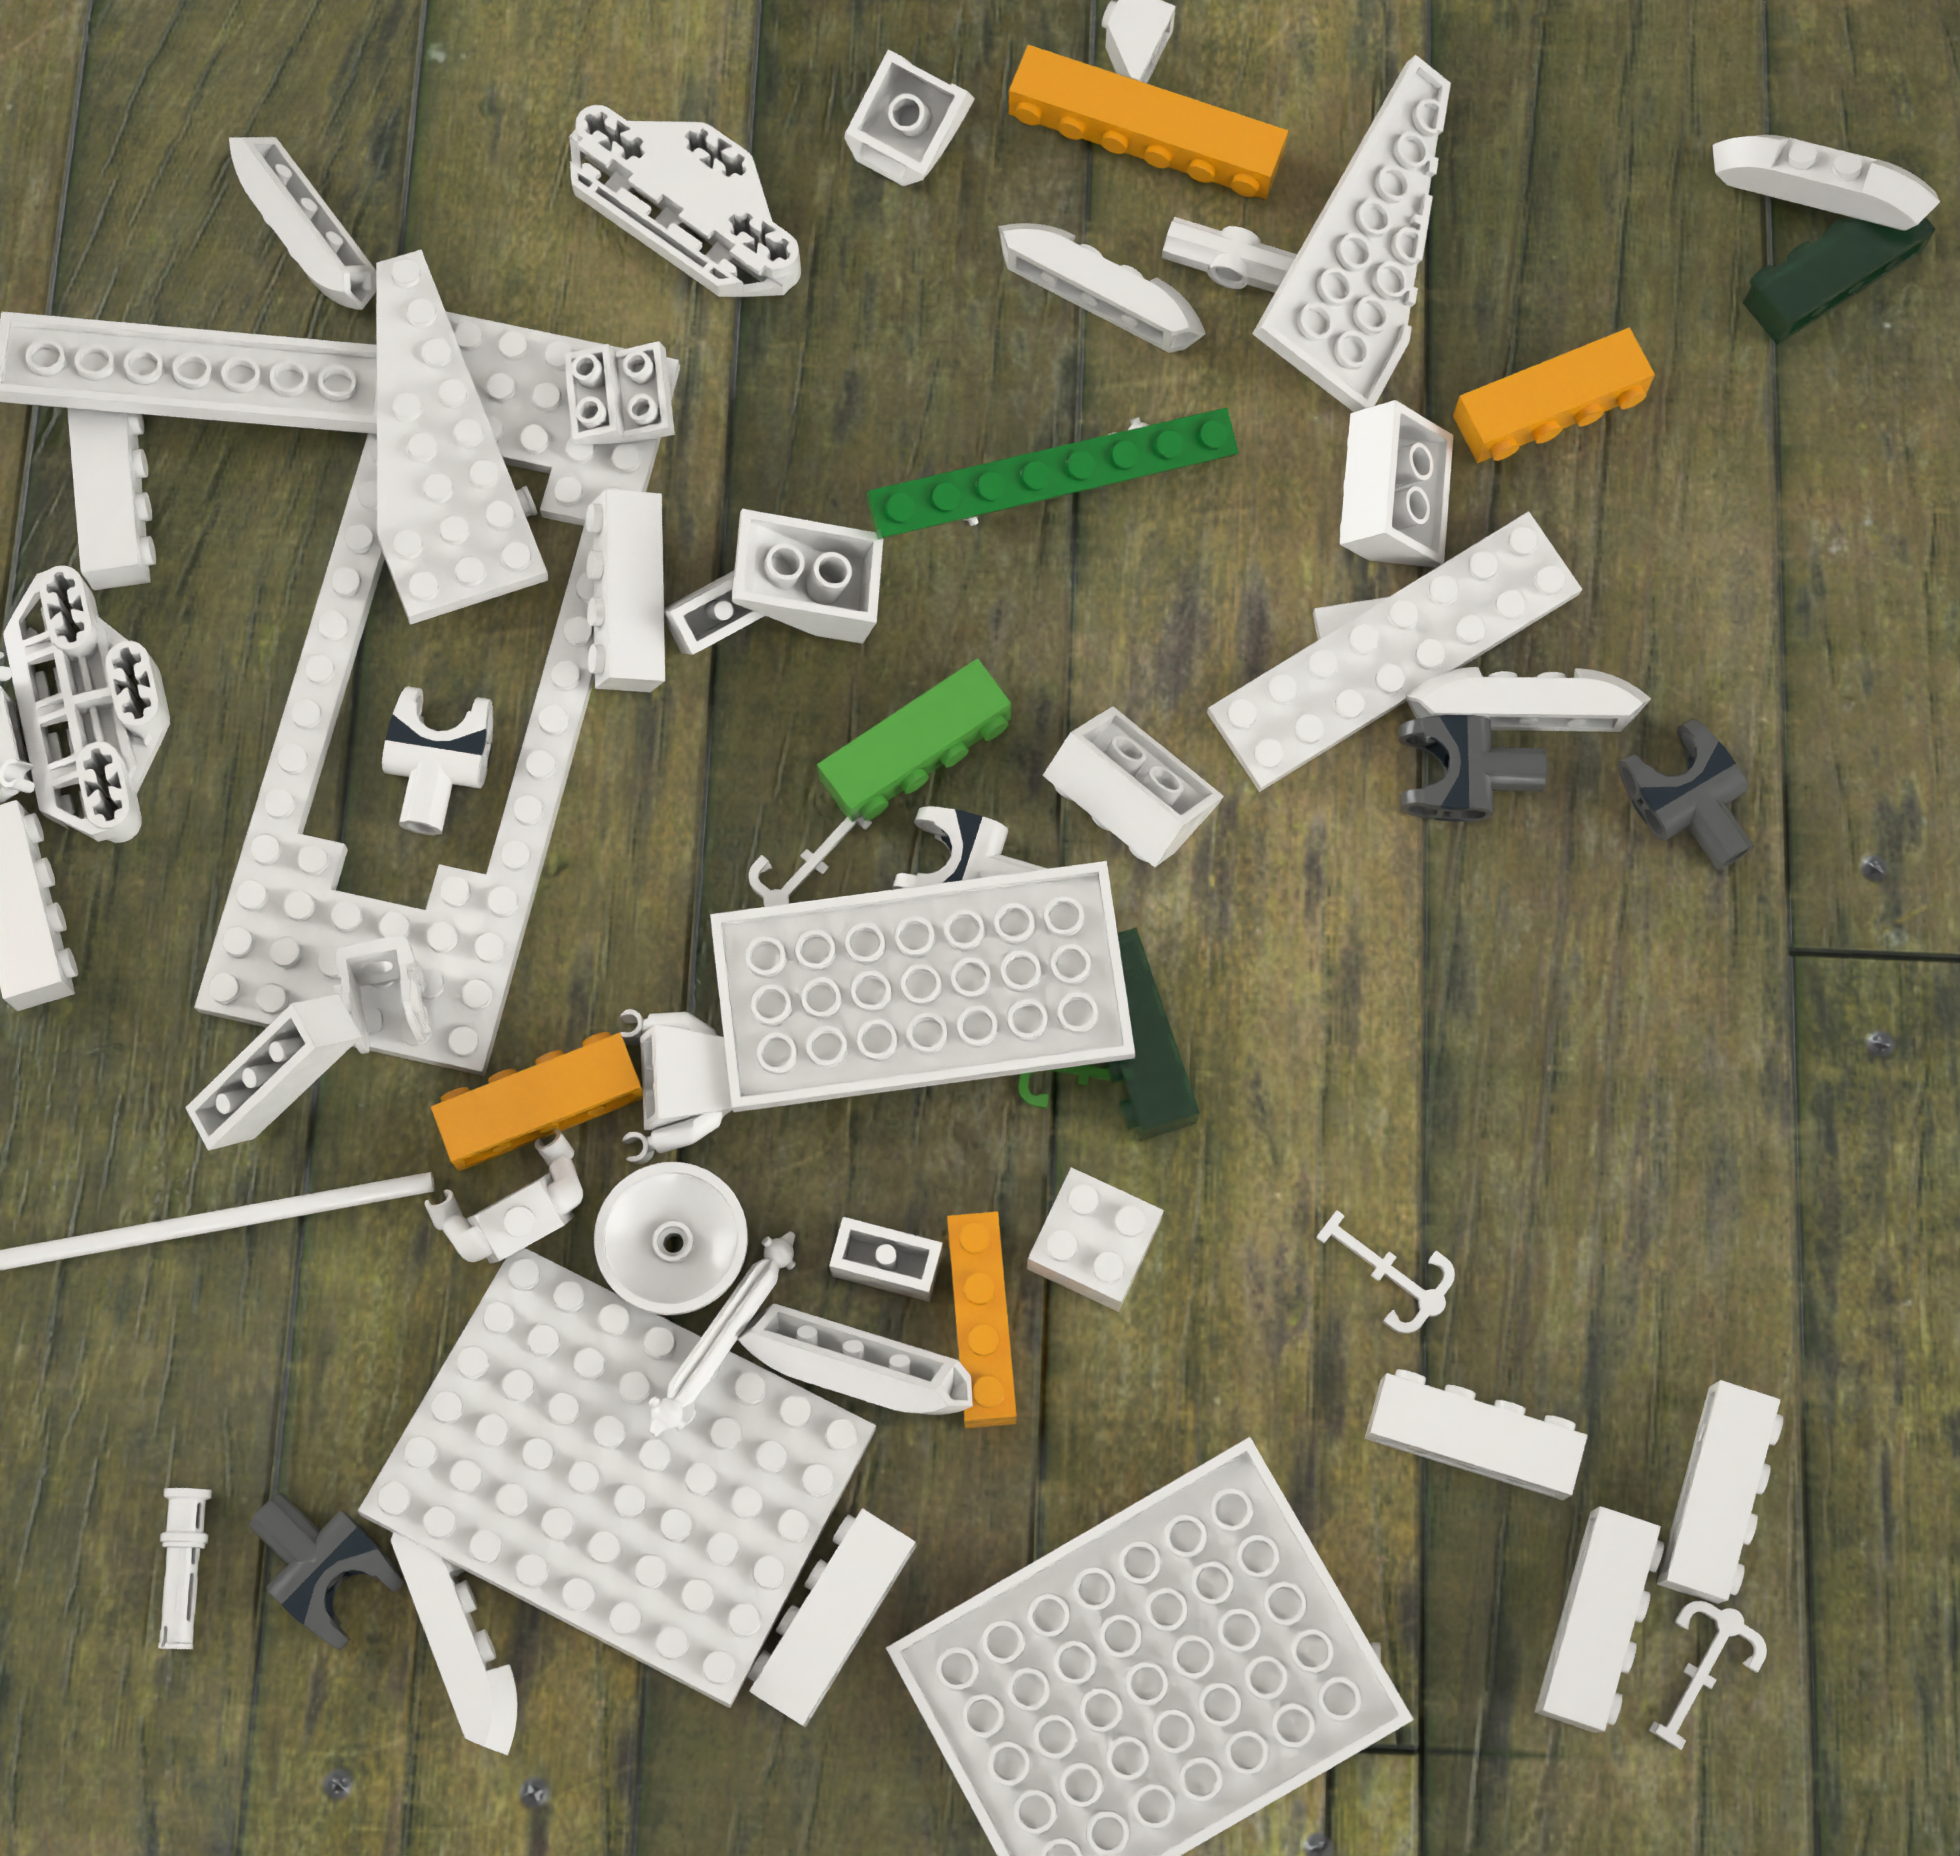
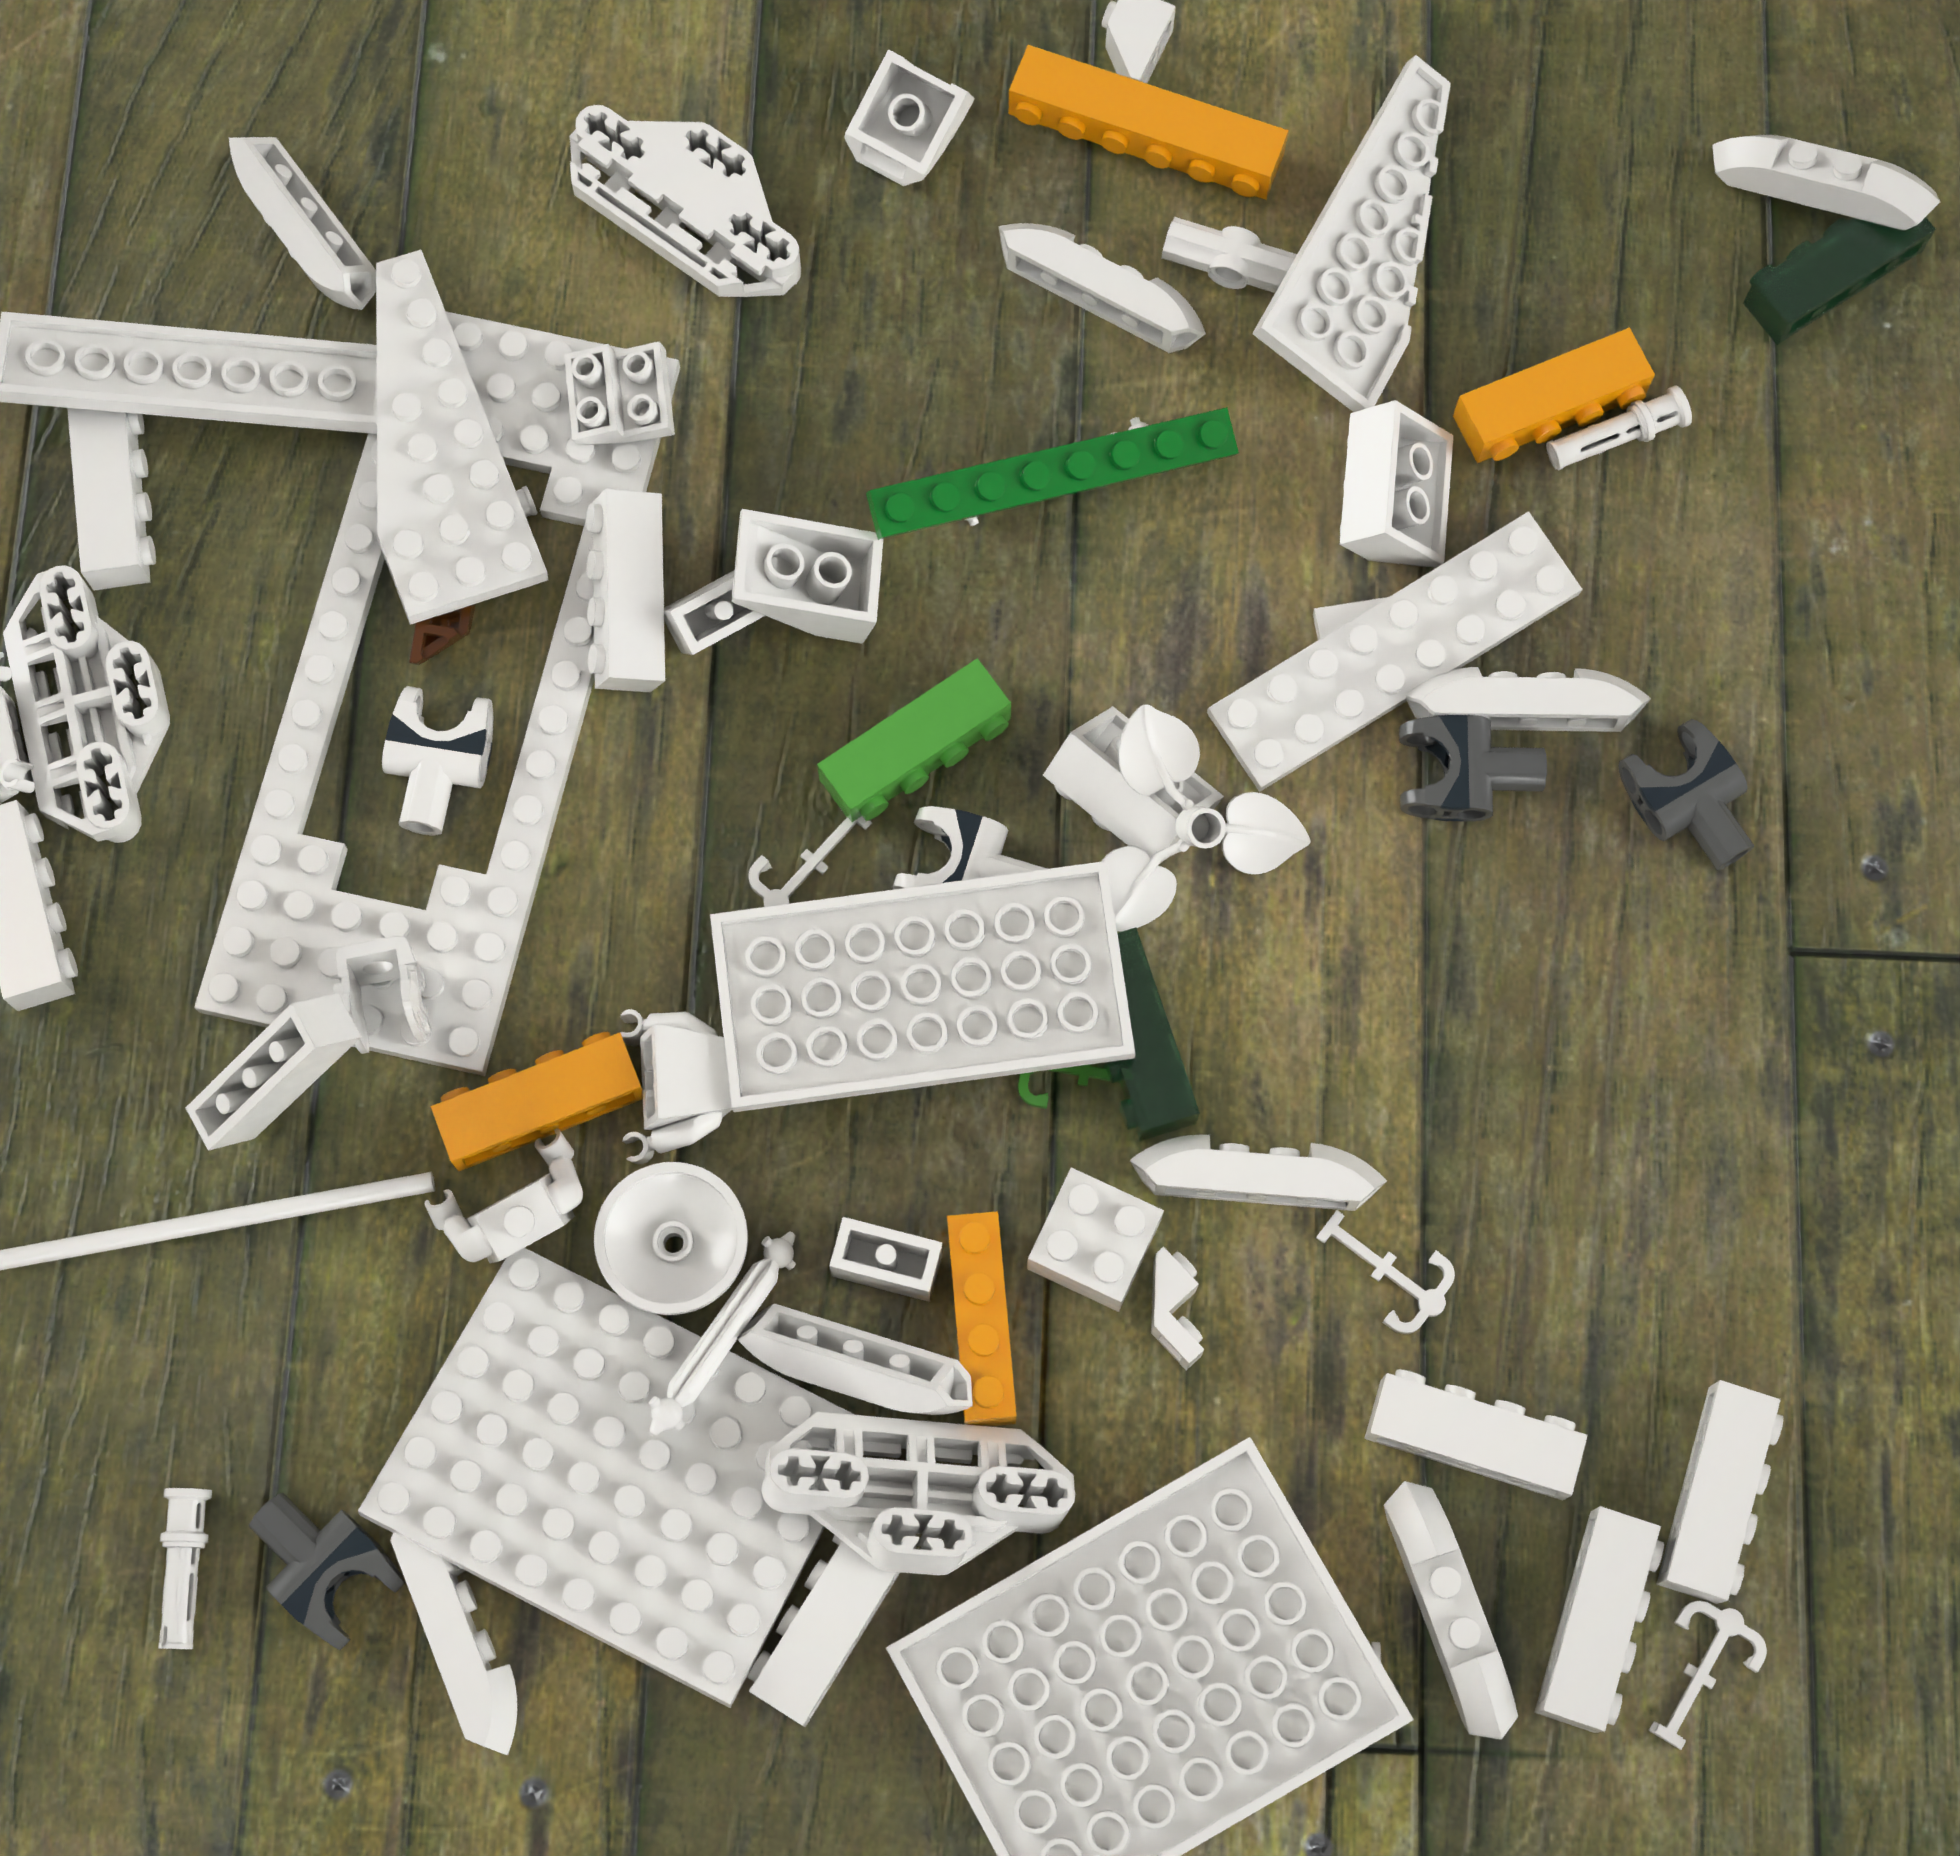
none -> reddish brown slope [409,604,476,665]
none -> white connector [761,1412,1076,1575]
none -> white plant [1101,705,1311,931]
none -> white brick [1130,1135,1387,1211]
none -> white slope [1151,1246,1204,1370]
none -> white brick [1384,1481,1518,1740]
none -> white pin [1546,386,1692,470]

